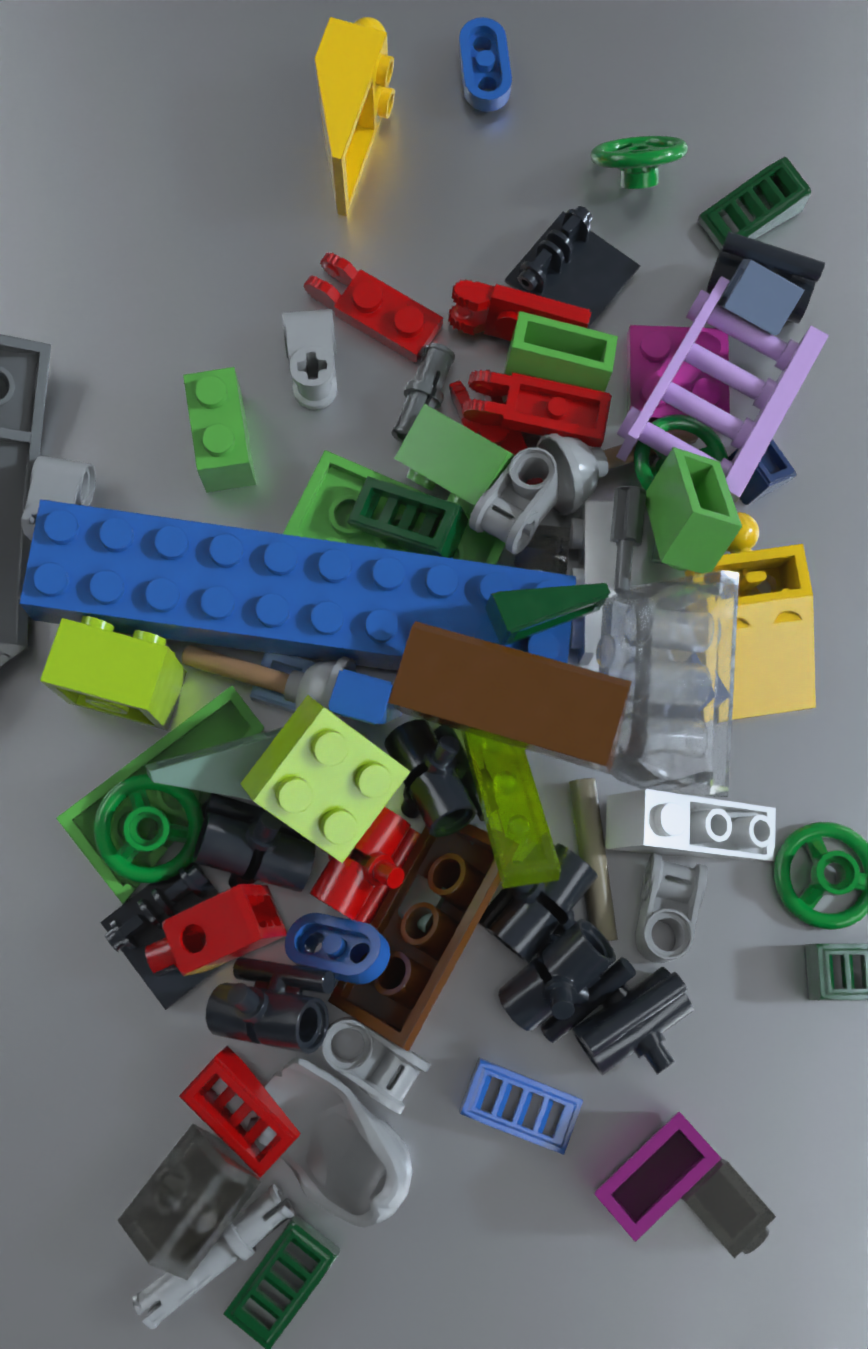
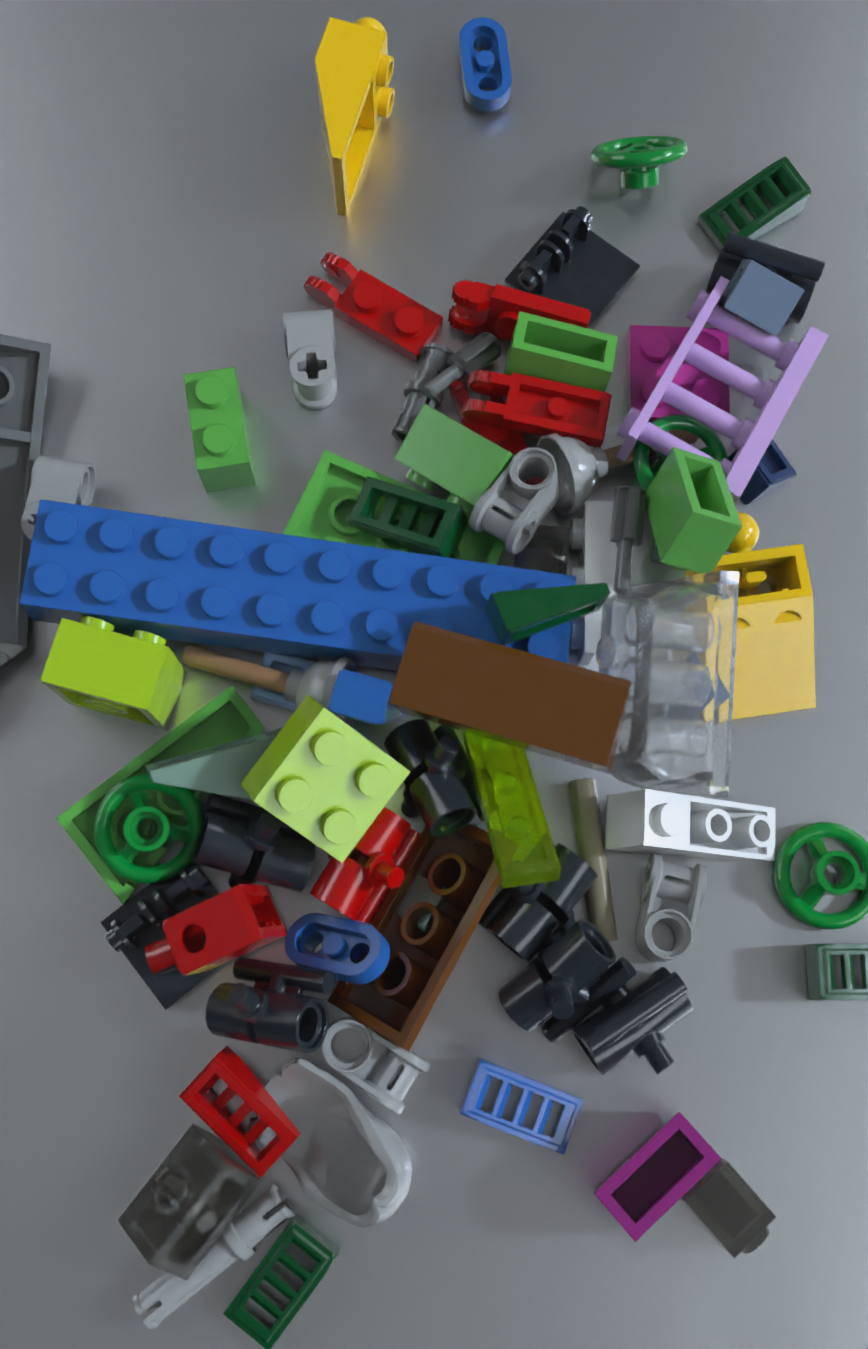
none -> dark grey axle [423,332,502,398]

